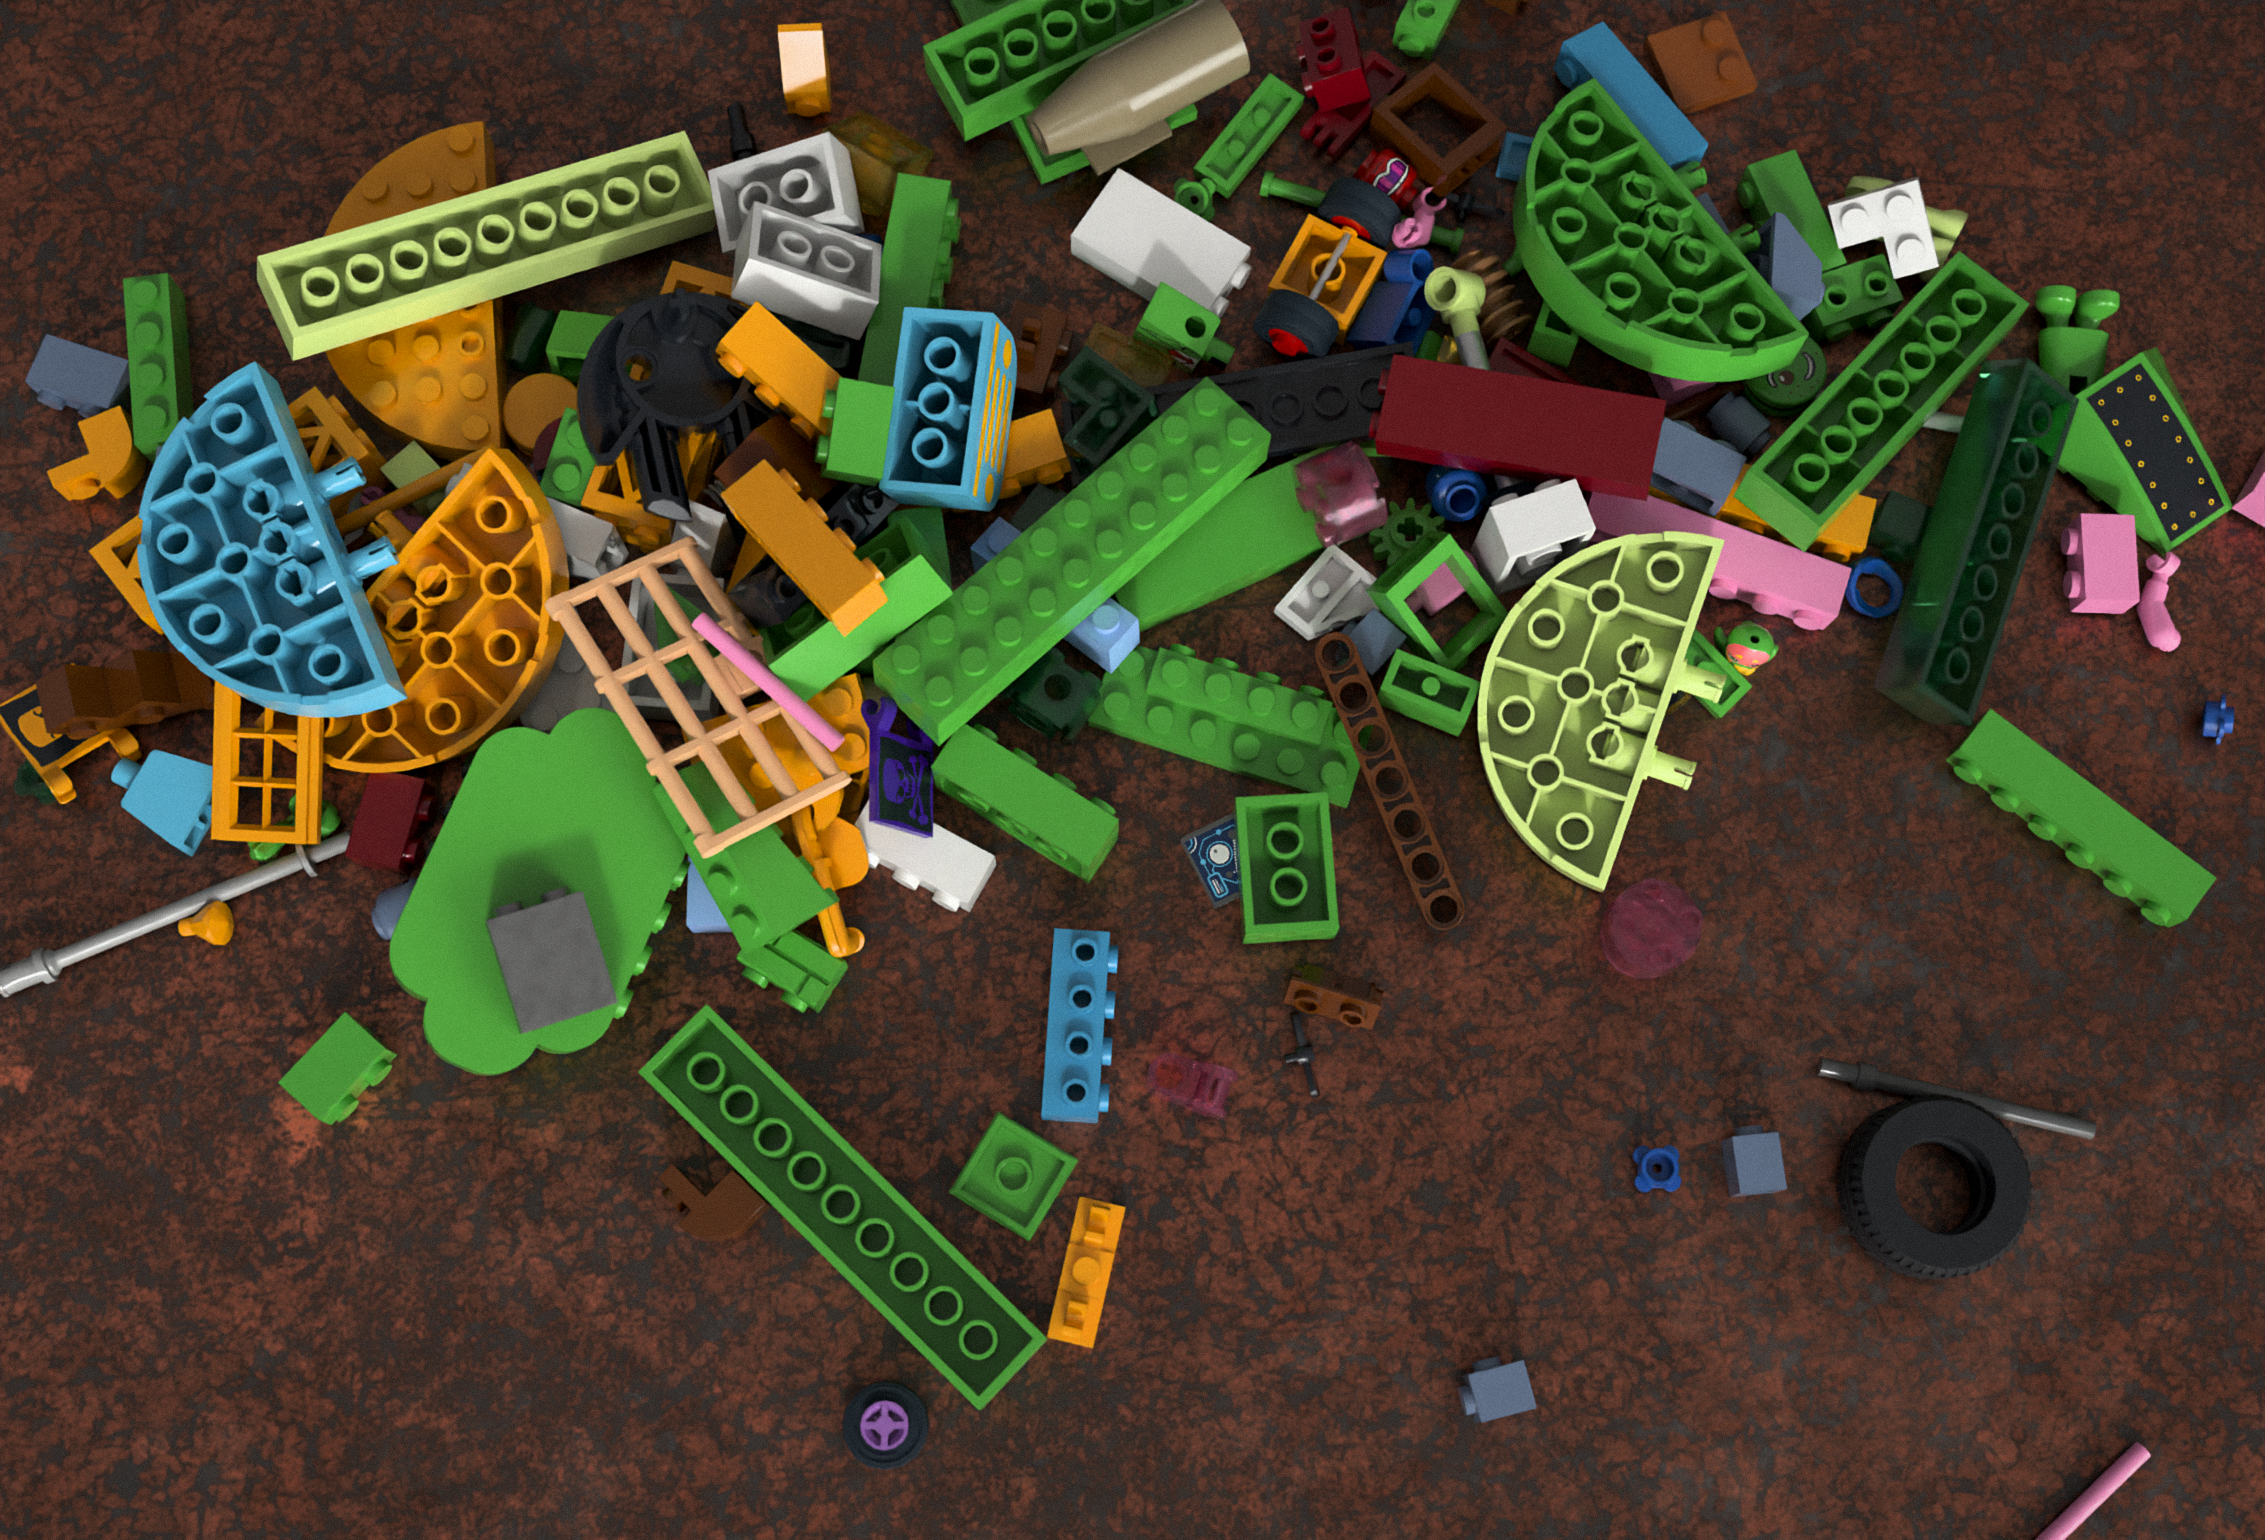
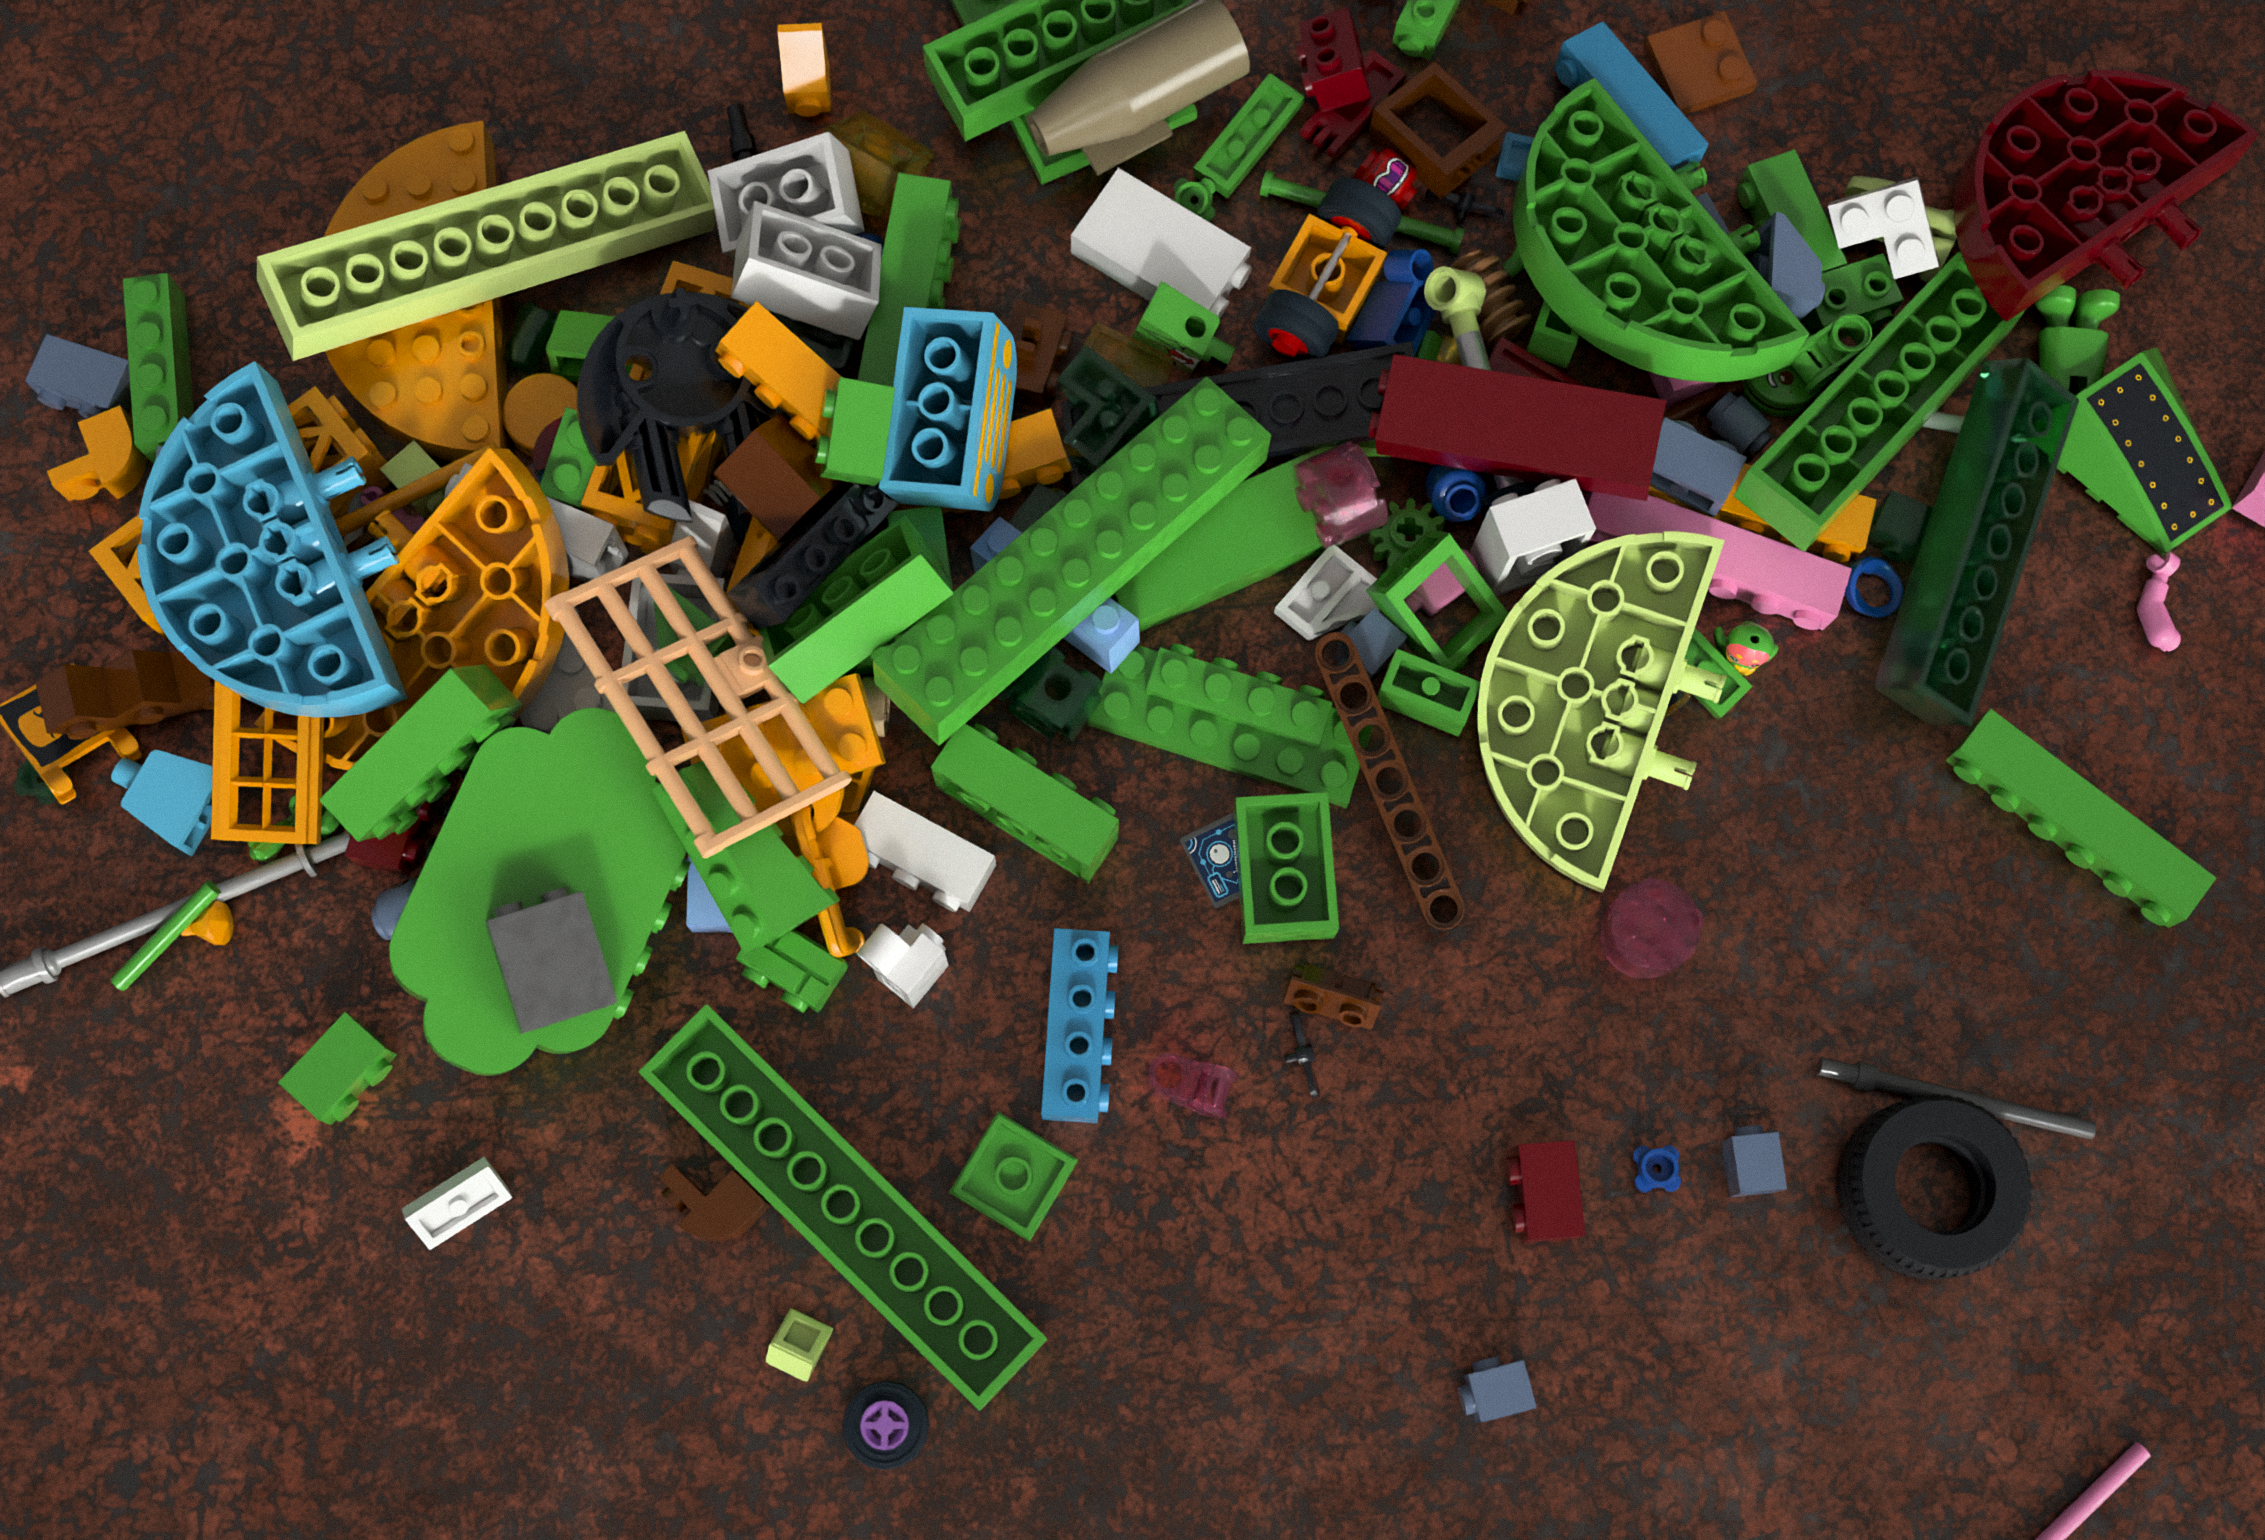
bright pink bar [692,612,845,752] -> none
light orange brick [720,459,889,637] -> none
dark purple flag [861,696,935,838] -> none
light orange plate [1047,1196,1126,1348] -> none
bright pink arm [1391,187,1447,249] -> none
bright pink brick [2061,513,2140,614] -> none
blue plate [2202,694,2234,745] -> none
none -> bright green bar [110,880,221,991]
none -> bright green brick [319,664,523,842]
none -> white plate [402,1156,512,1250]
none -> yellowish green slope [765,1308,833,1382]
none -> white hinge [856,923,949,1008]
none -> dark red brick [1505,1140,1586,1243]
none -> bright green piece [1791,314,1872,394]
none -> dark red brick [1954,70,2259,322]

